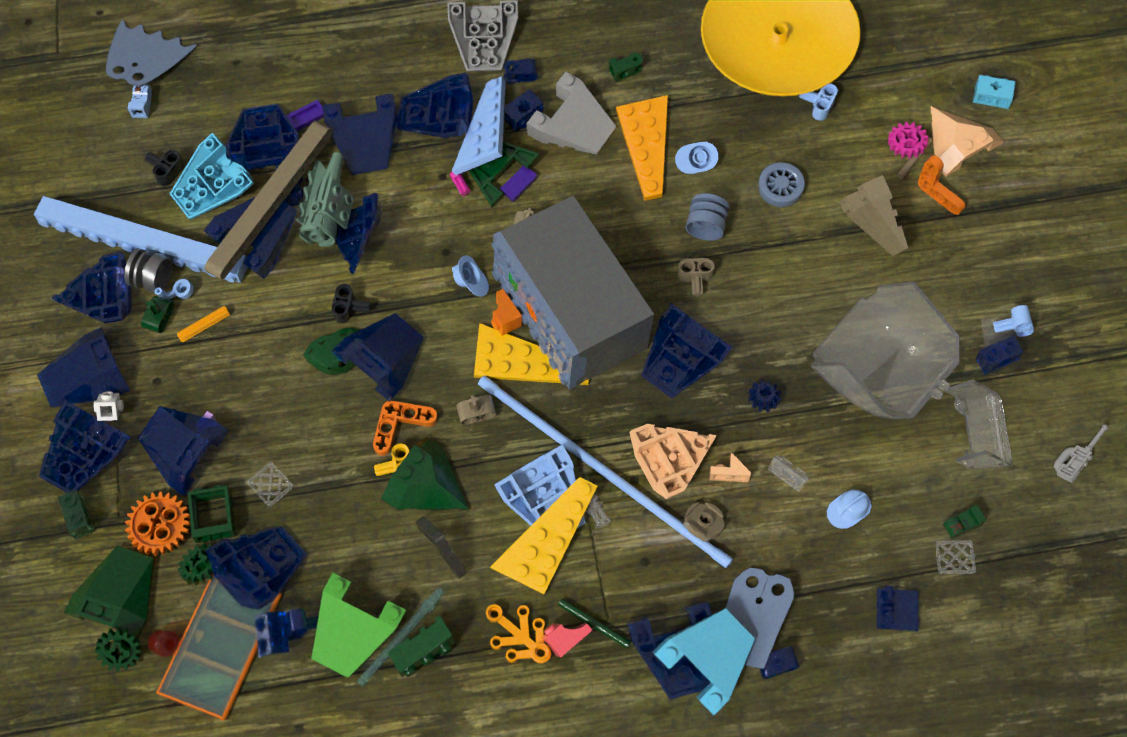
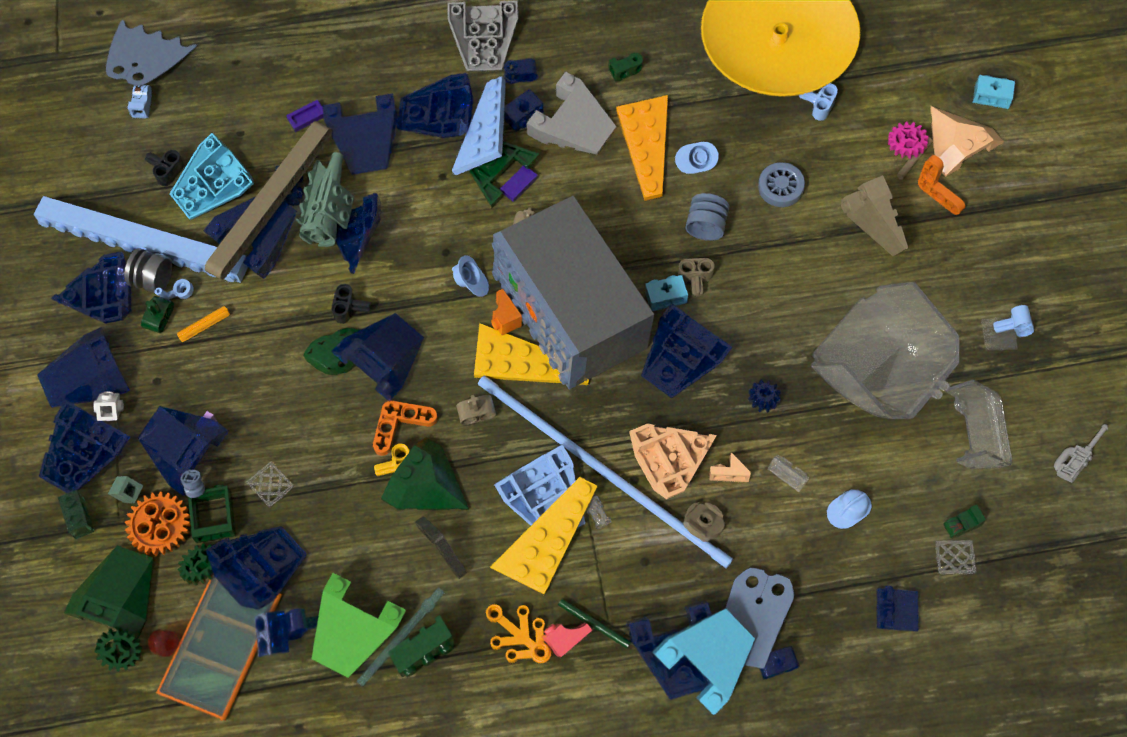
clear blue wedge [226,103,299,169] -> none
dark pink piece [450,172,471,196] -> none
clear blue brick [975,336,1024,375] -> none
none -> sand green brick [108,476,143,503]
none -> sand blue wheel [180,470,205,498]
none -> medium azure brick [645,275,688,311]

